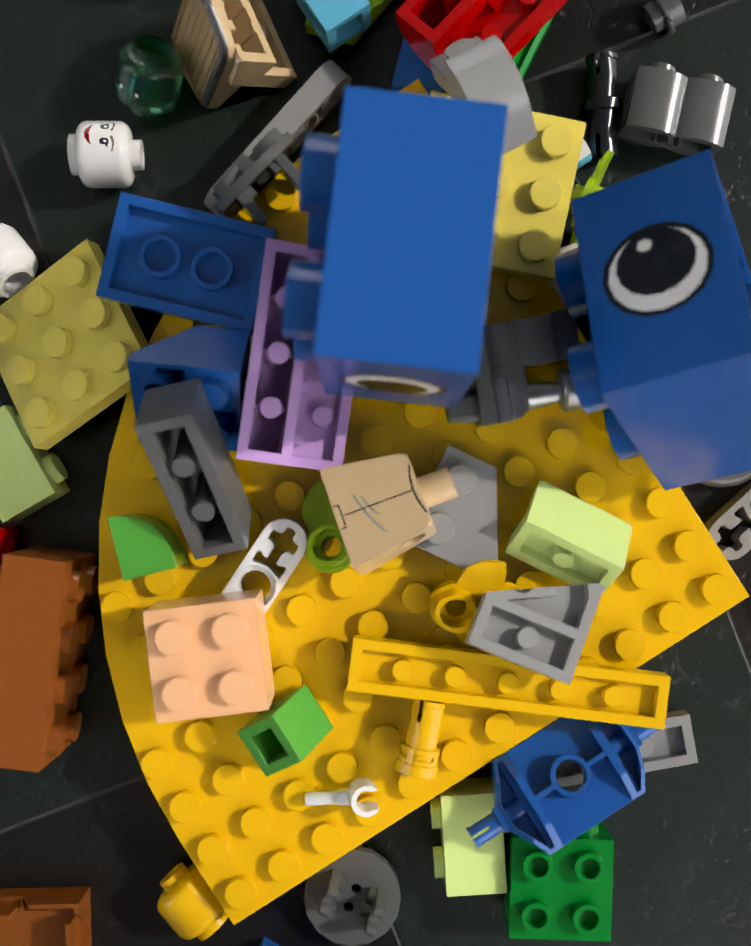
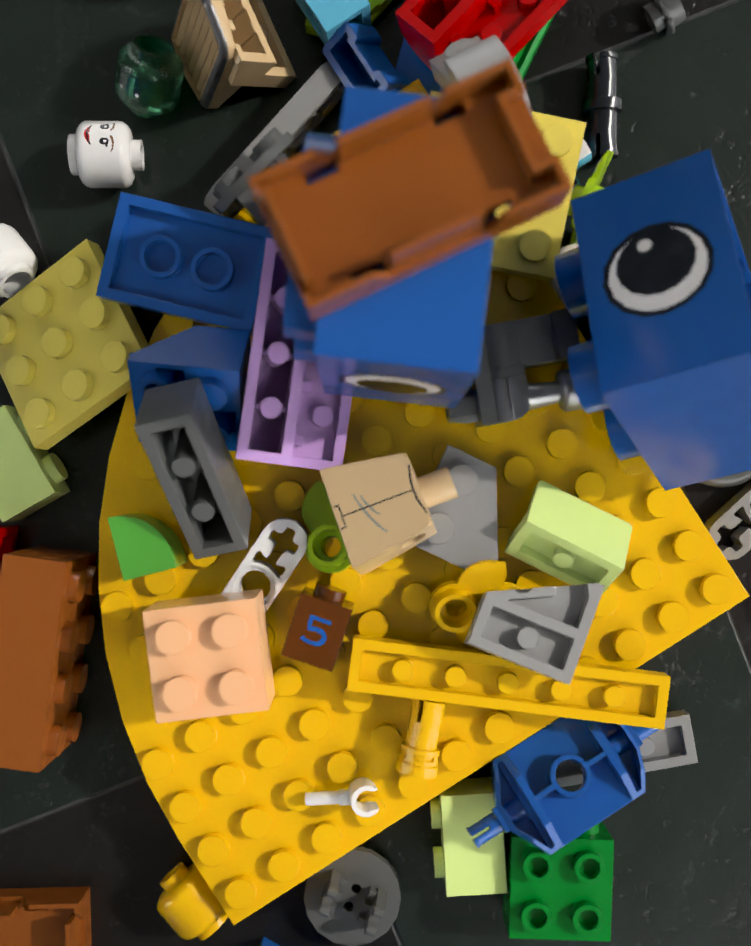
bright green brick [237,684,333,777] -> none
dark grey brick [617,62,736,156] -> none
none -> dark orange piece [247,58,573,321]
none -> reddish brown brick [281,583,354,672]
none -> blue piece [322,22,411,92]

